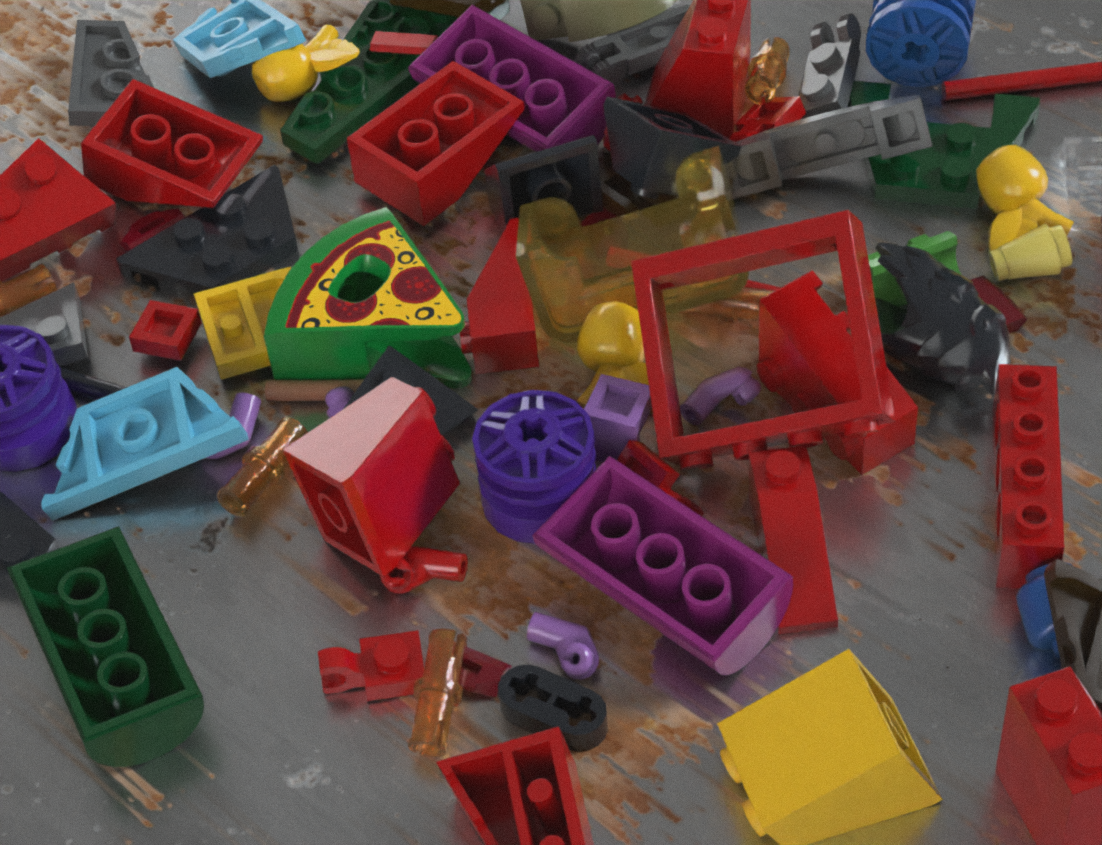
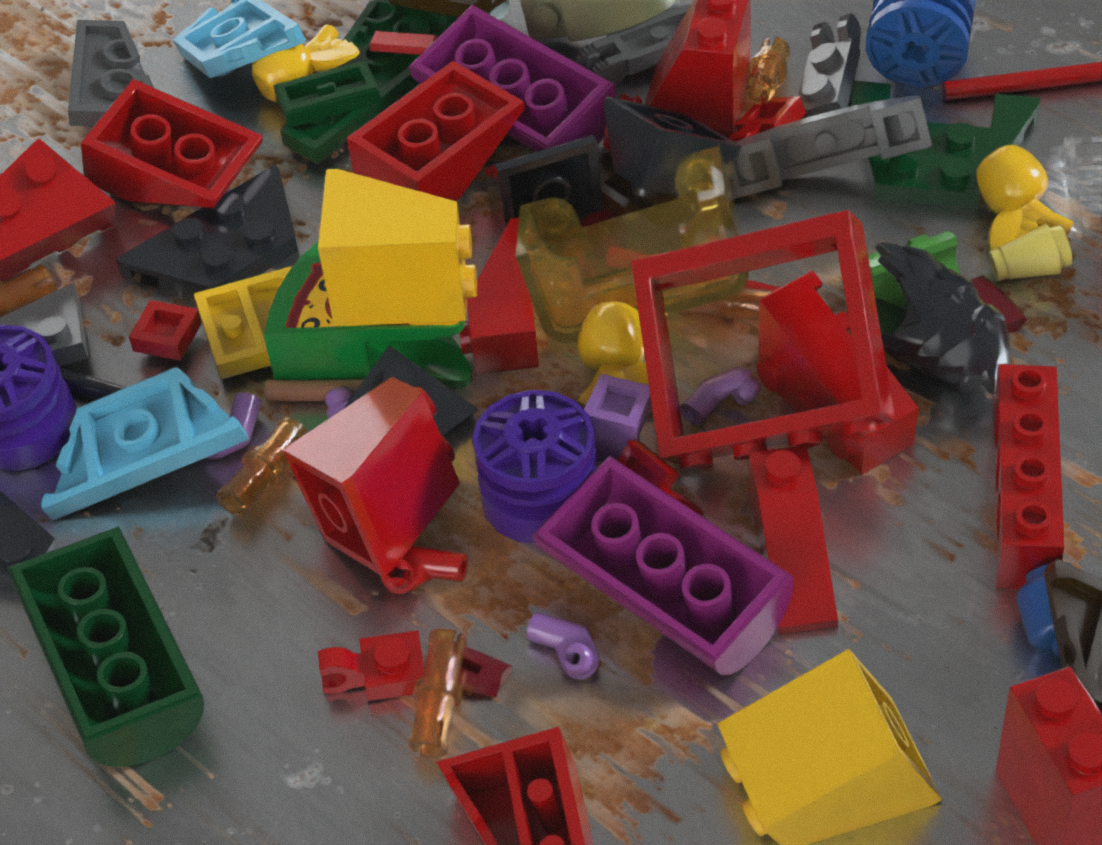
dark red piece [119,208,185,252] -> none
black beam [498,664,608,752] -> none
none -> dark green tile [273,60,381,128]
none -> yellow slope [318,169,477,326]

